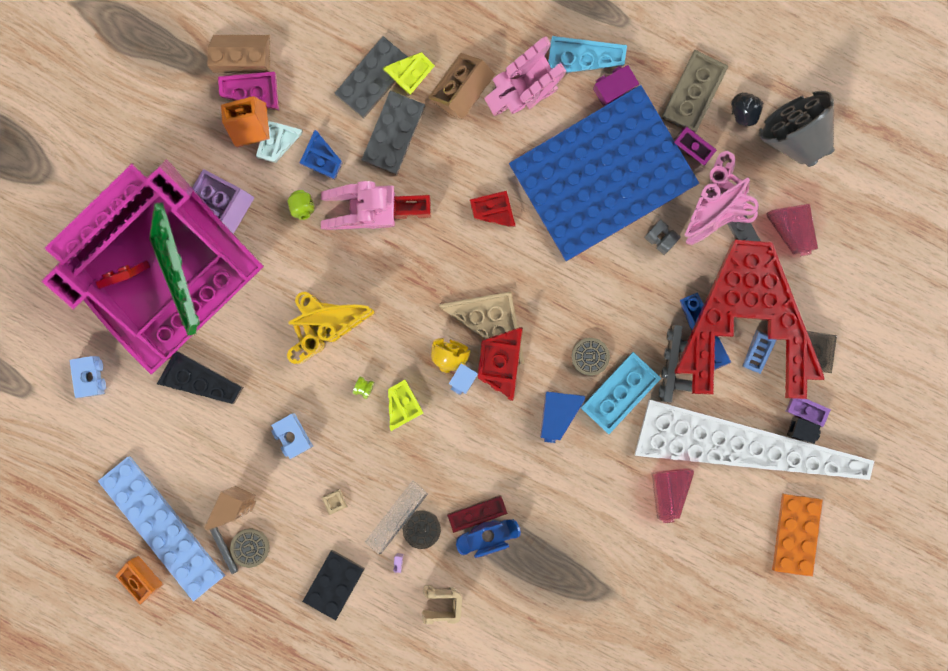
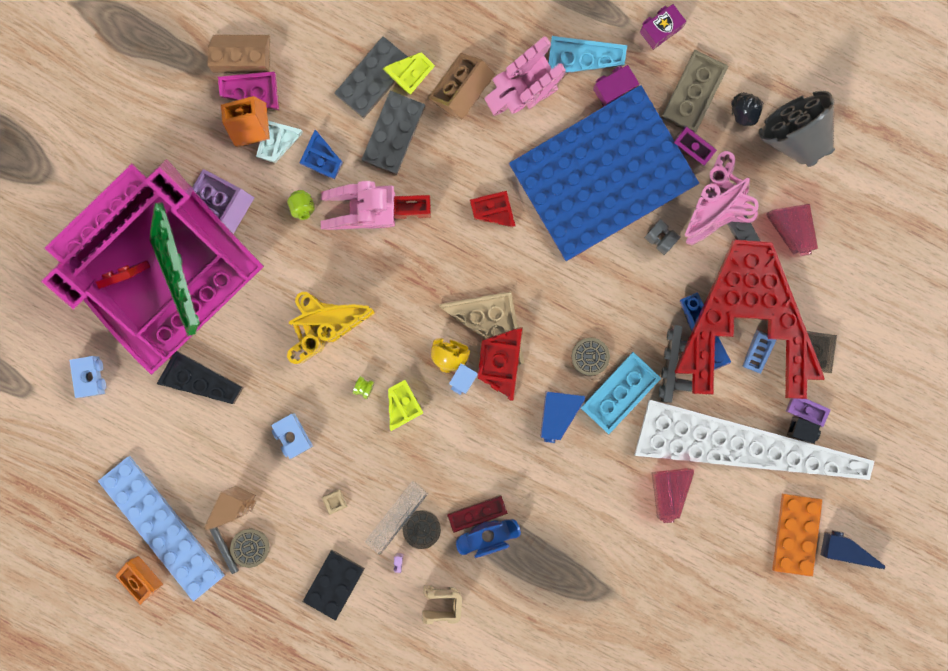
none -> magenta brick [640,4,687,50]
none -> dark blue slope [820,530,885,570]

